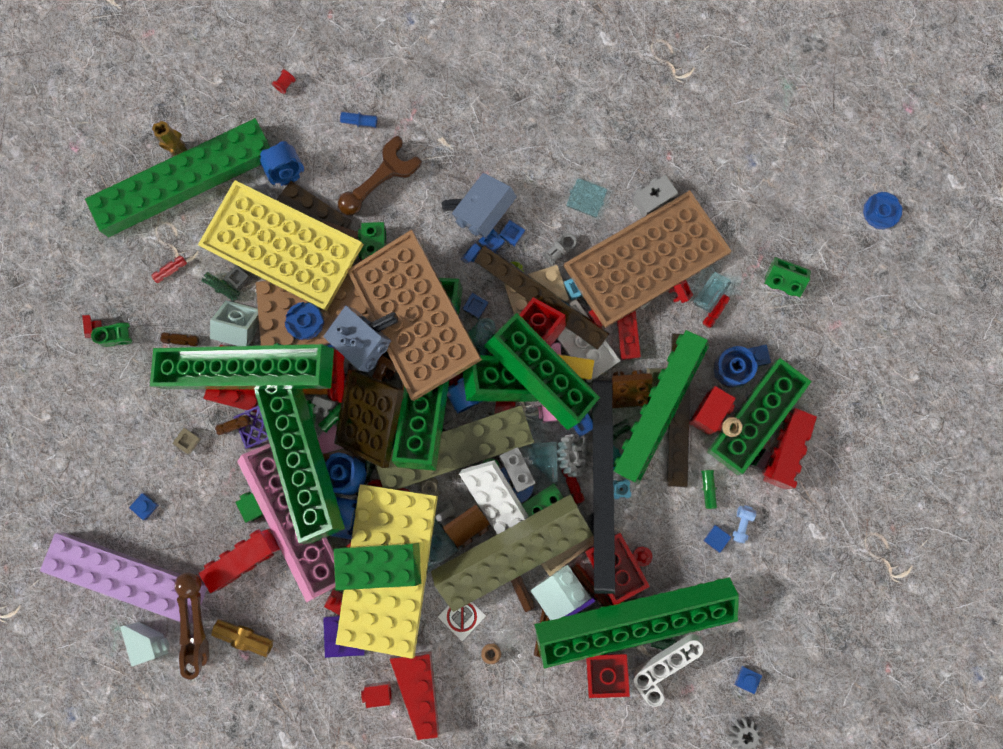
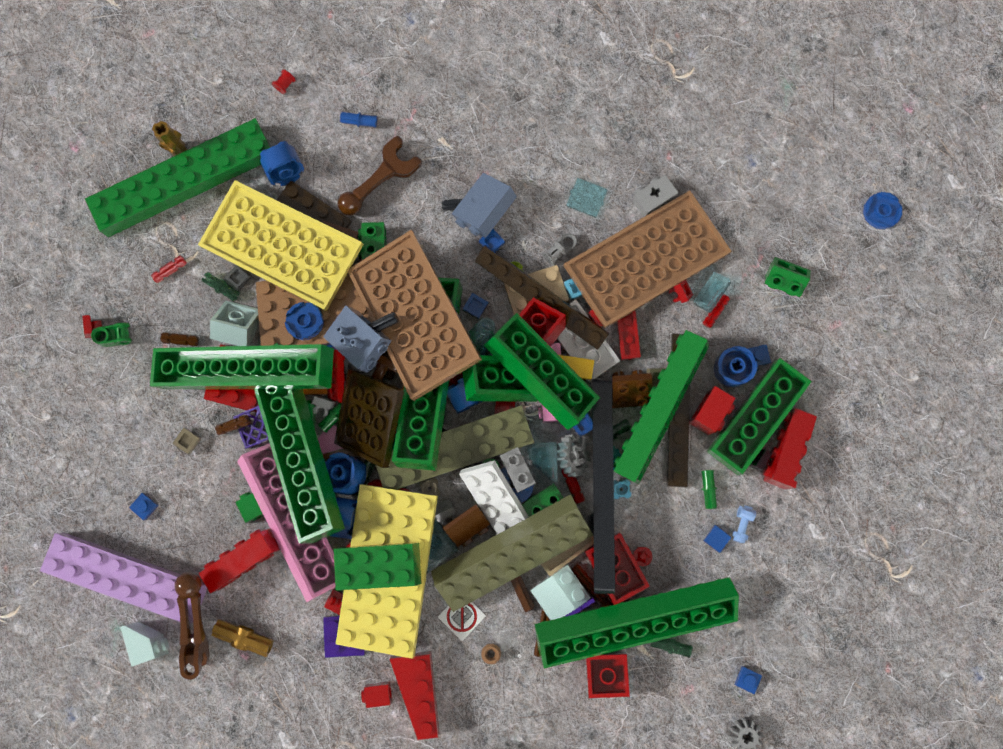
blue plate [461,243,481,264] -> none
blue plate [499,220,525,247] -> none
white beam [634,634,703,707] -> none
tan plate [722,417,742,437] -> none

